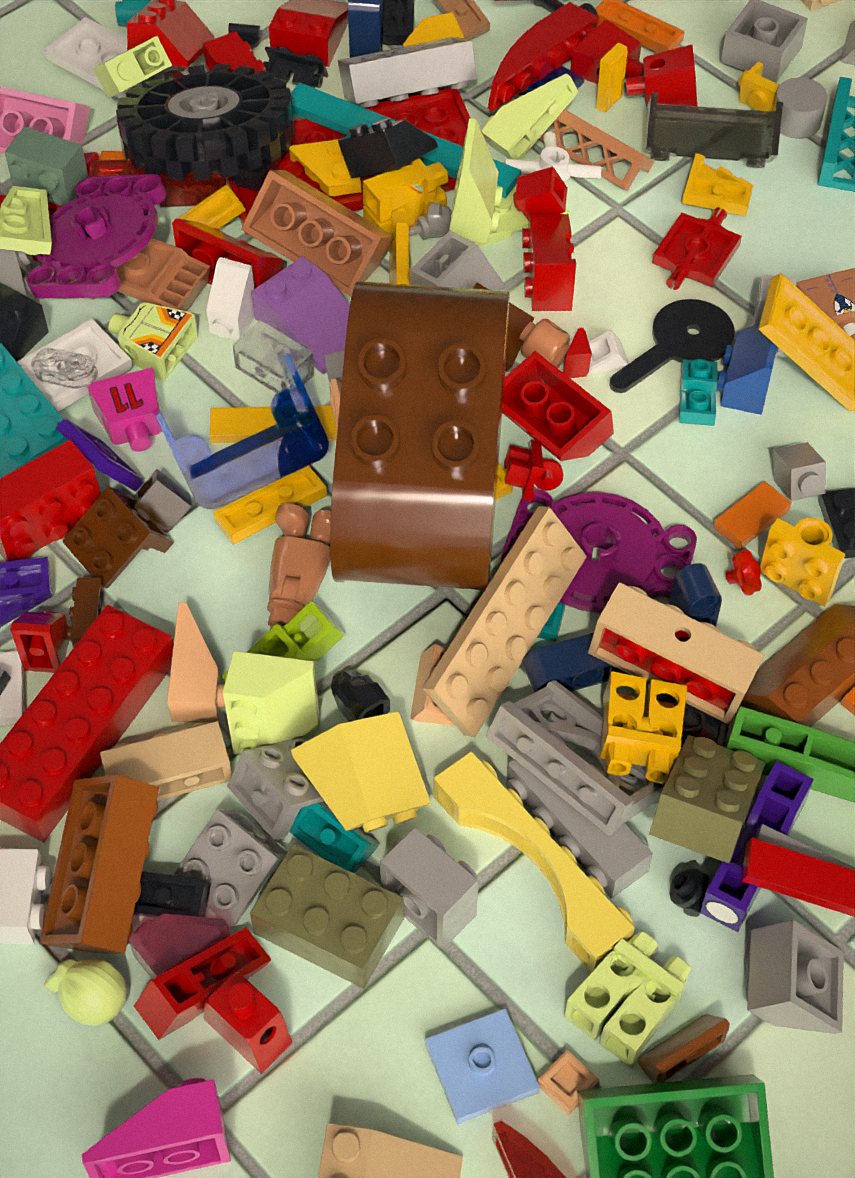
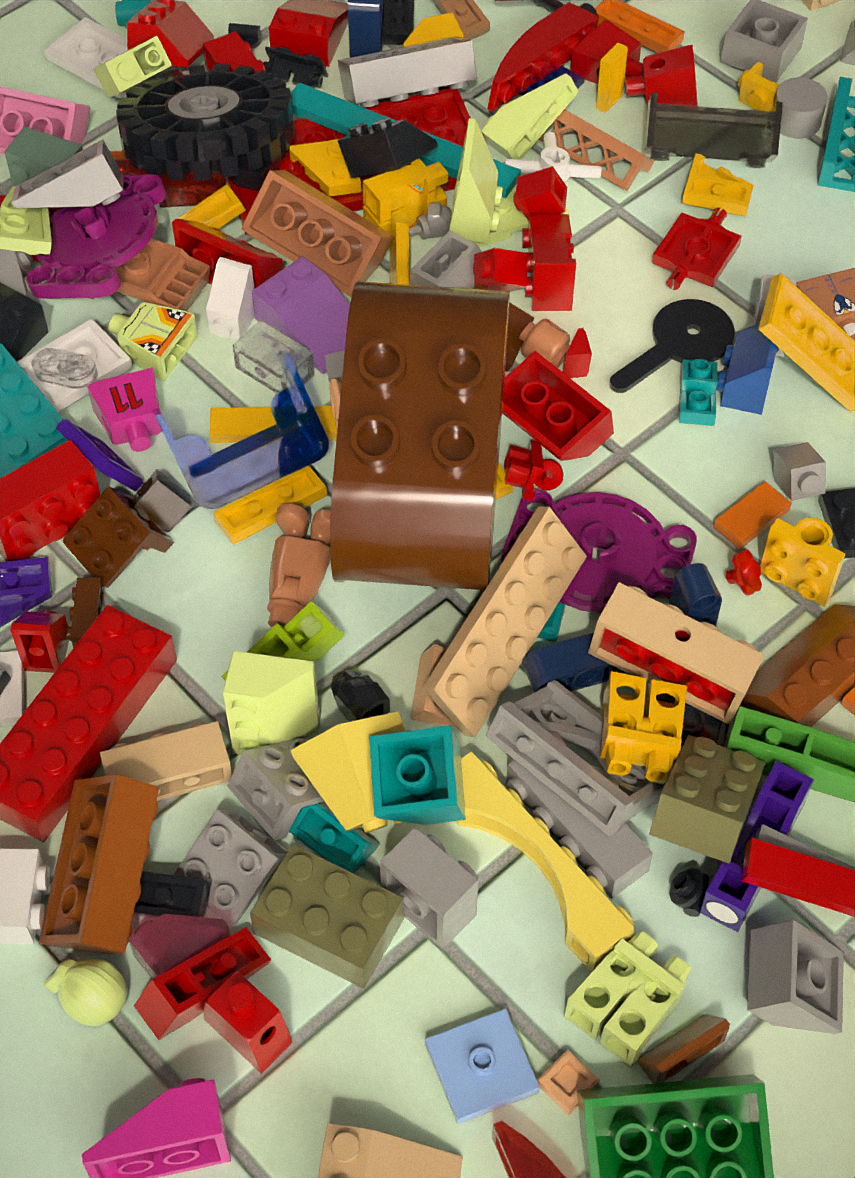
light nougat slope [167,603,225,723] -> none
white slope [589,330,629,374] -> none
none -> slope [12,139,123,208]
none -> teal slope [369,725,466,825]
none -> red brick [473,248,527,292]

